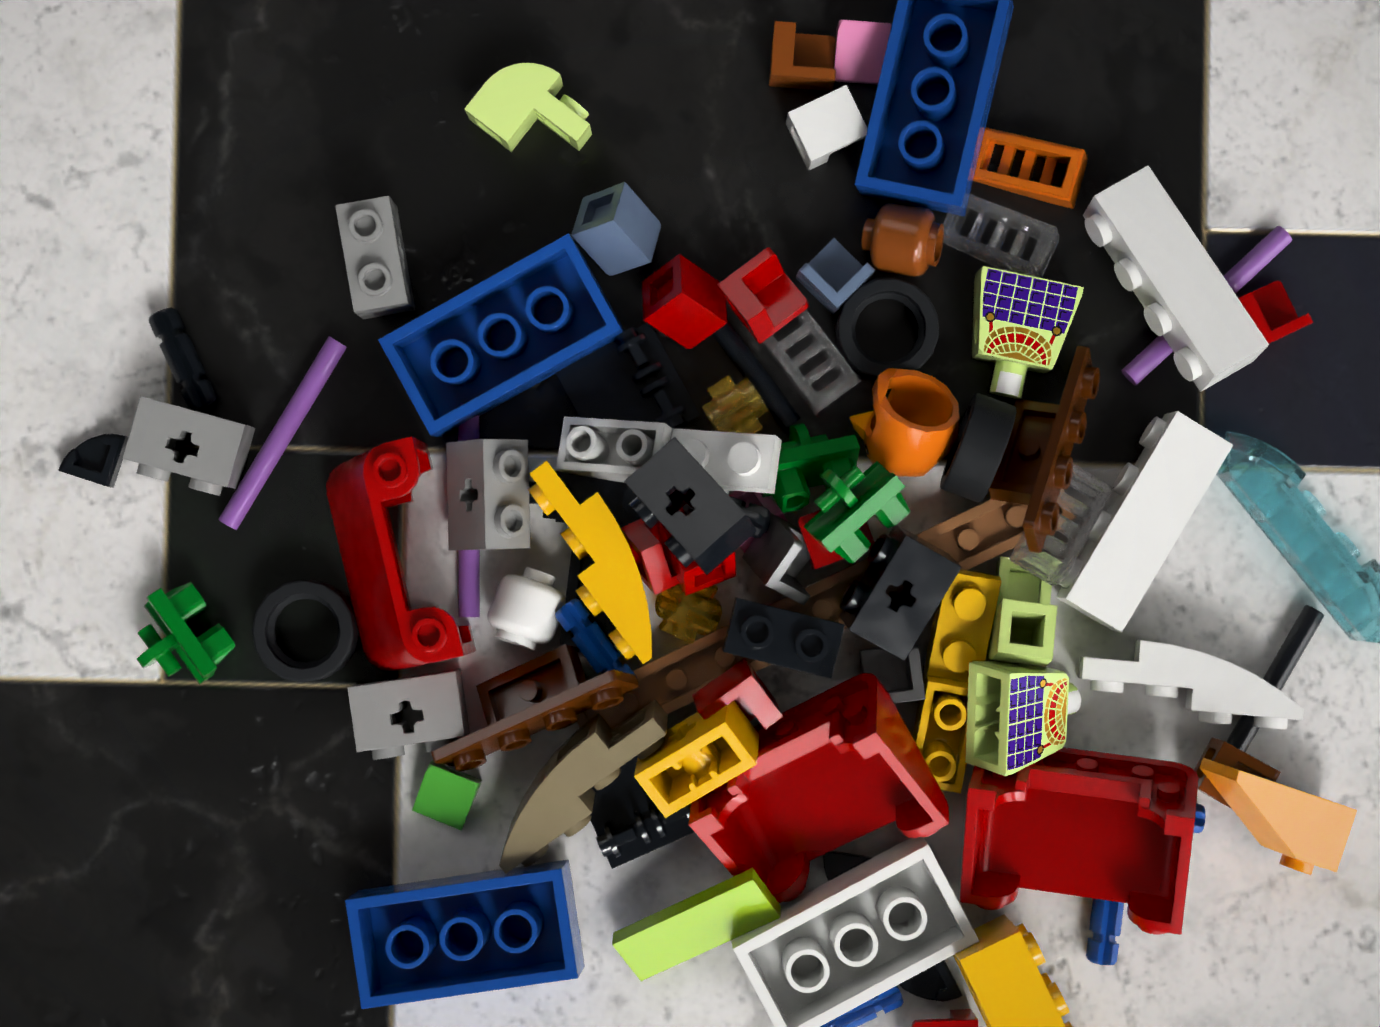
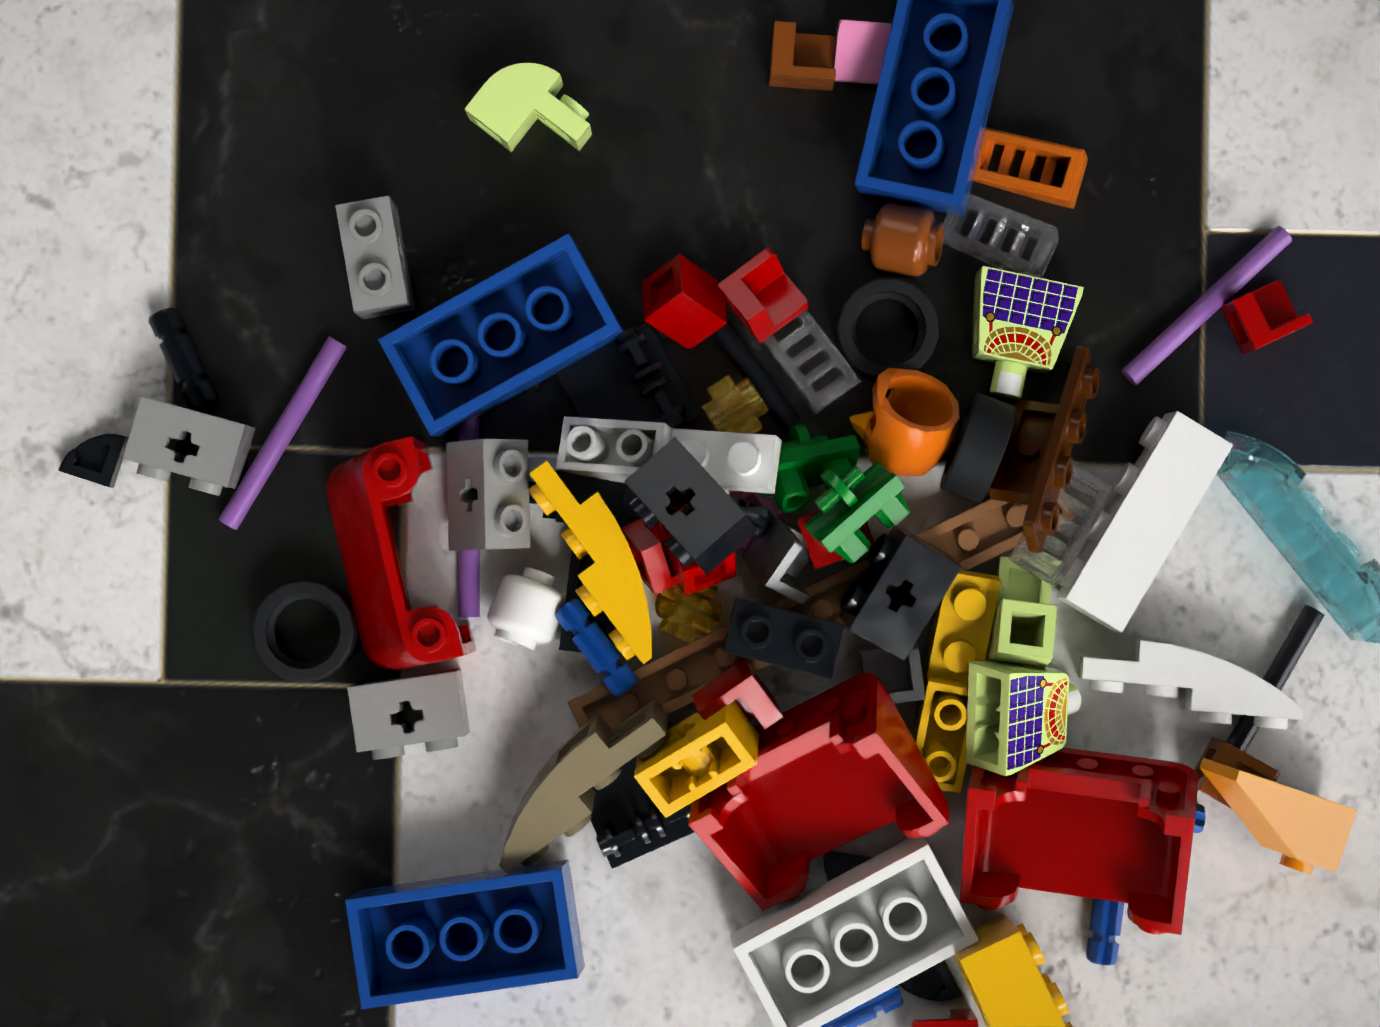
green hips [137,582,236,685] -> none
bright green slope [412,760,482,831] -> none
reddish brown bracket [431,644,639,771] -> none
sand blue panel [571,182,661,276] -> none
lime tile [612,868,781,981] -> none
white panel [786,85,868,171] -> none
sand blue panel [796,238,875,315] -> none
white brick [1083,165,1269,392] -> none

